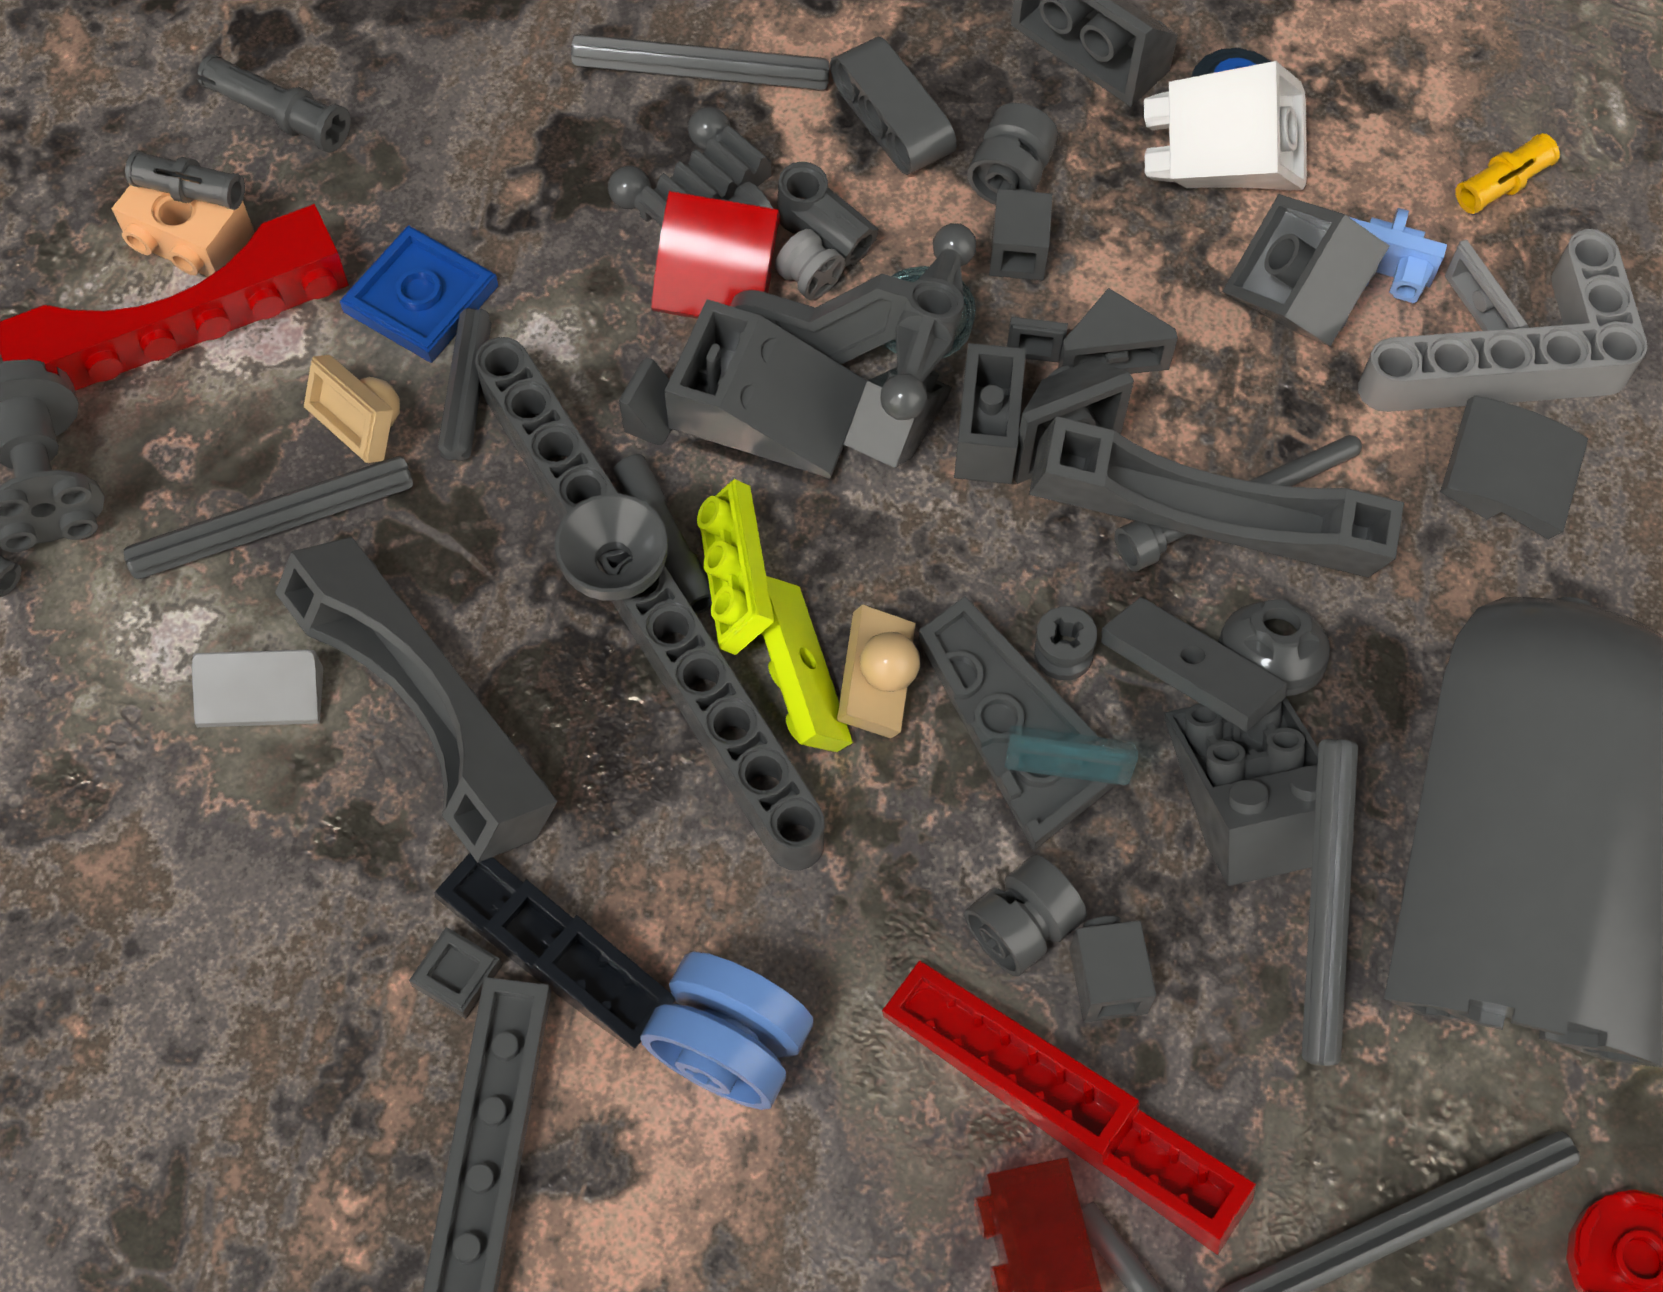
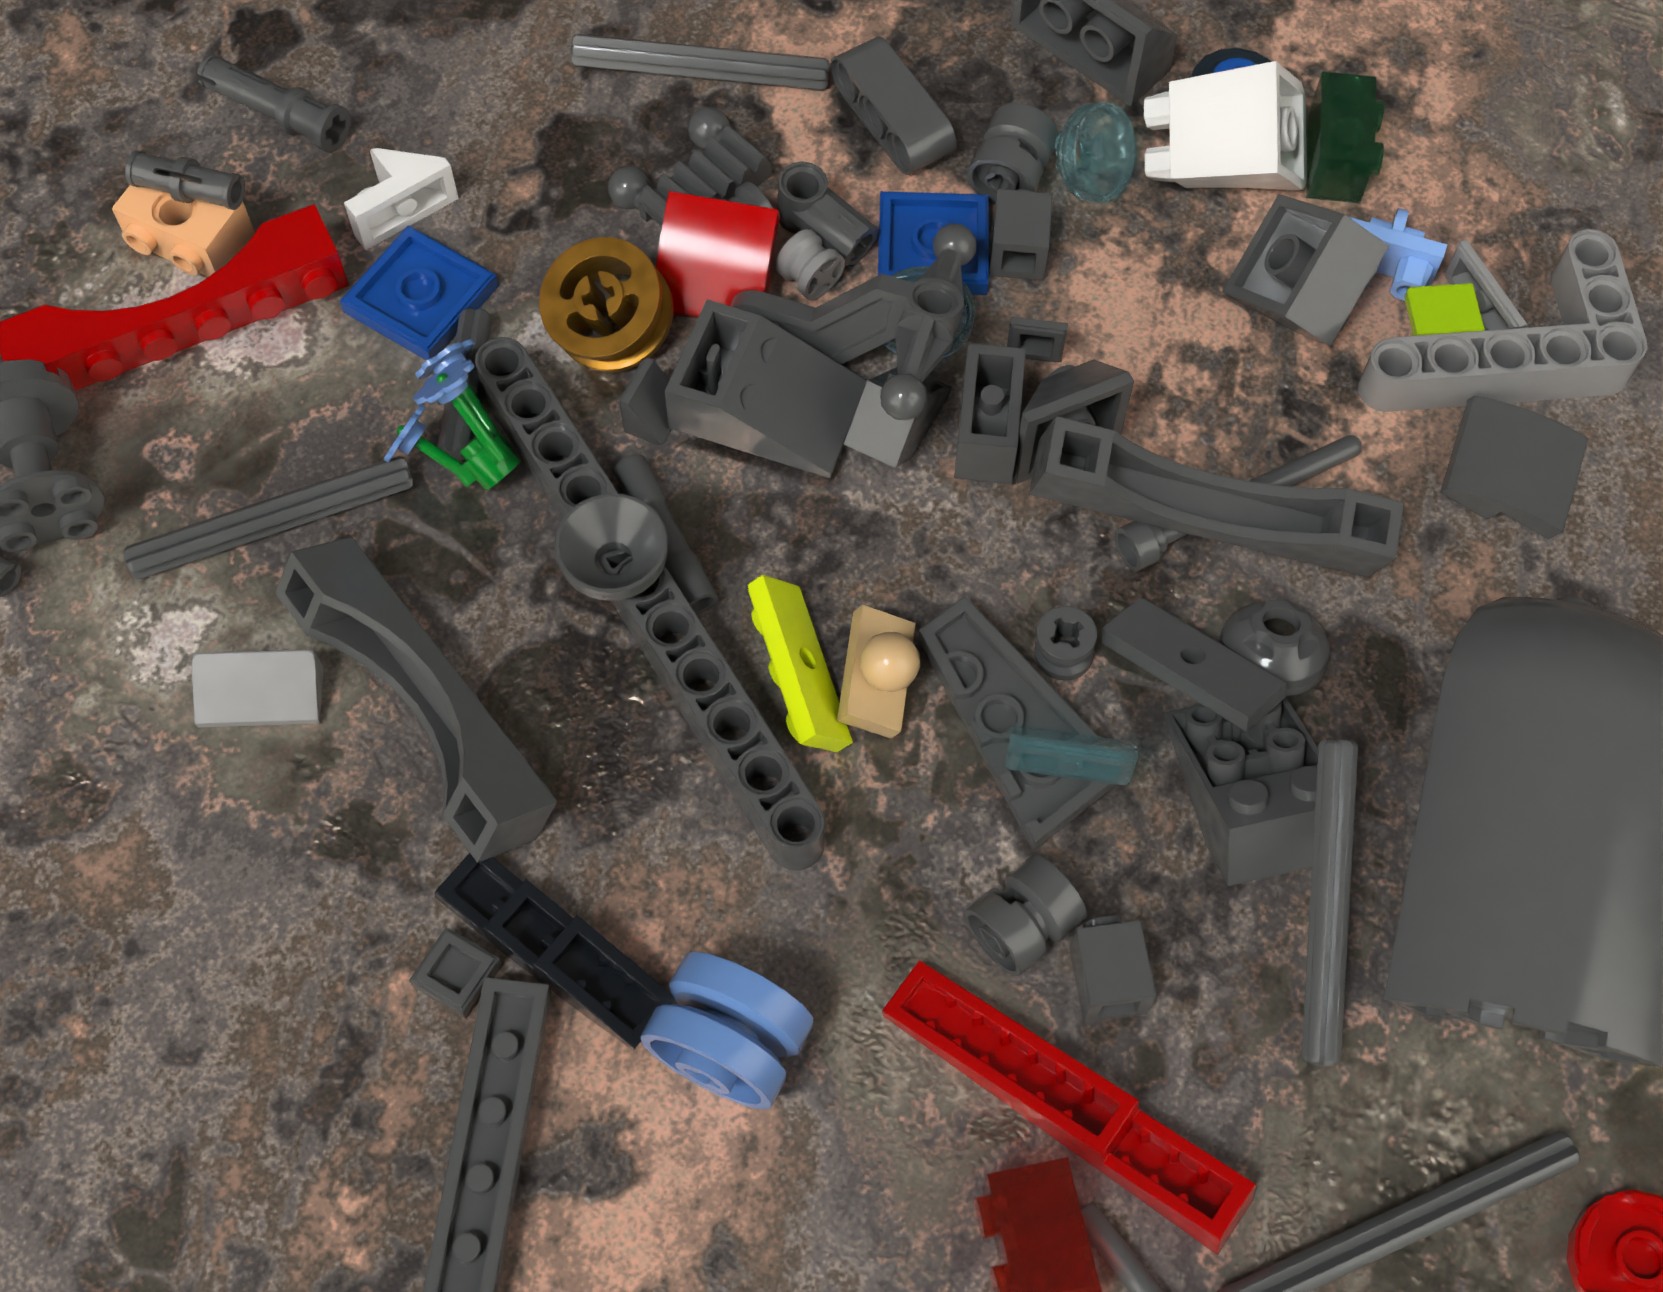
tan tile [304,355,400,463] -> none
neon yellow tile [697,479,774,655] -> none
dark grey slope [1058,288,1178,374] -> none
yellow pin [1455,133,1560,214] -> none
none -> white slope [344,148,458,250]
none -> plant [384,339,521,491]
none -> pearl gold wheel [539,237,674,373]
none -> blue tile [878,191,989,295]
none -> clear light blue piece [1054,102,1136,203]
none -> clear green brick [1306,71,1384,203]
none -> lime panel [1404,283,1485,336]

